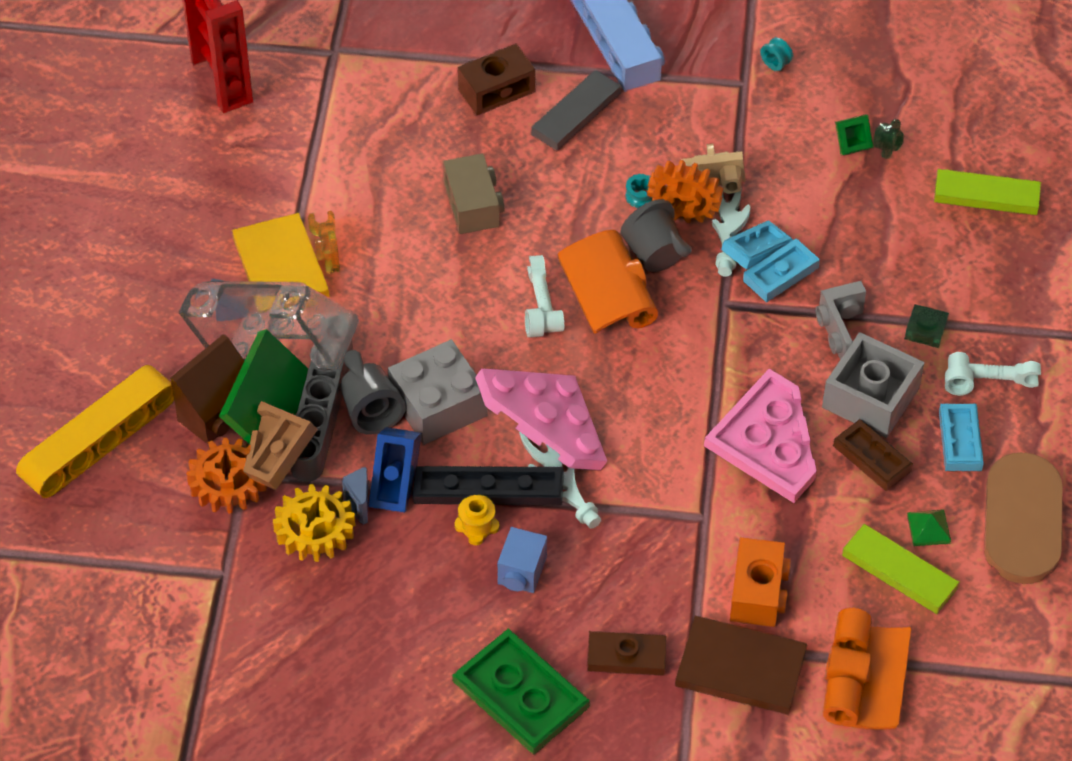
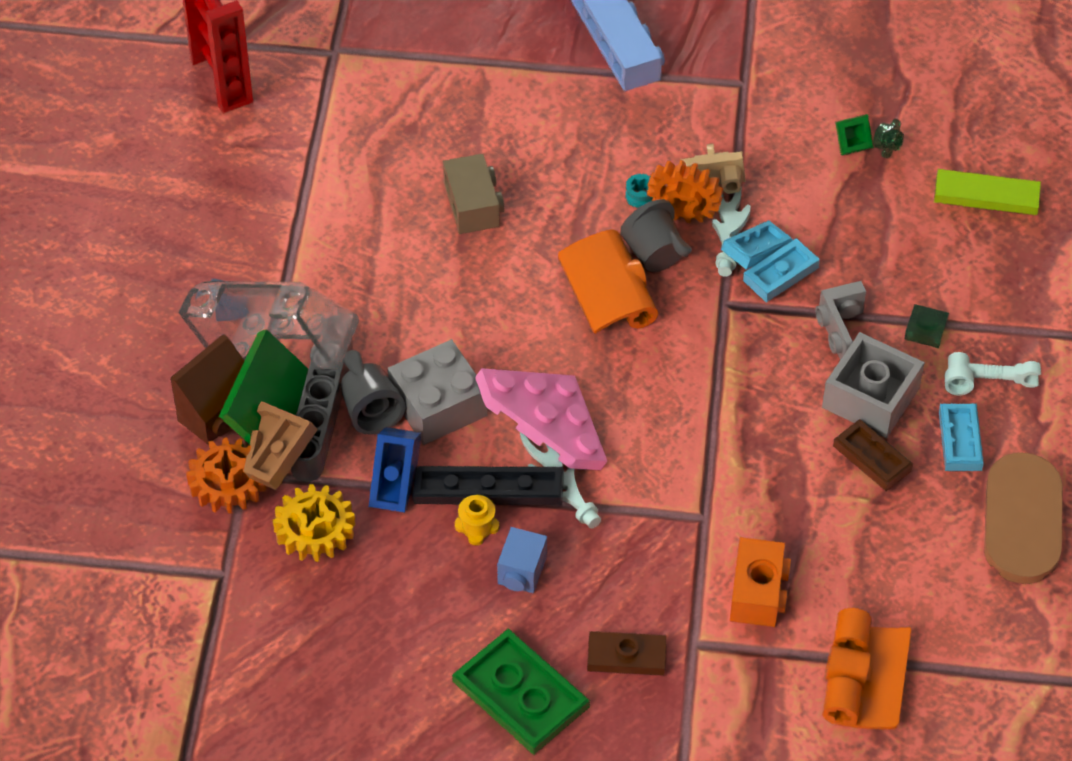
yellow beam [16,365,174,498] -> none
yellow tile [232,213,329,315] -> none
clear yellow plate [308,211,340,273] -> none
sand blue slope [342,467,368,525] -> none
reddish brown brick [457,44,536,116] -> none
light aqua brick [525,255,564,338] -> none
dark grey tile [531,70,621,151] -> none
reddish brown tile [675,615,807,715] -> none
bright pink plate [704,369,817,503] -> none
teal bush [760,37,793,71] -> none
lime tile [842,524,959,614] -> none
green slope [907,509,951,547] -> none

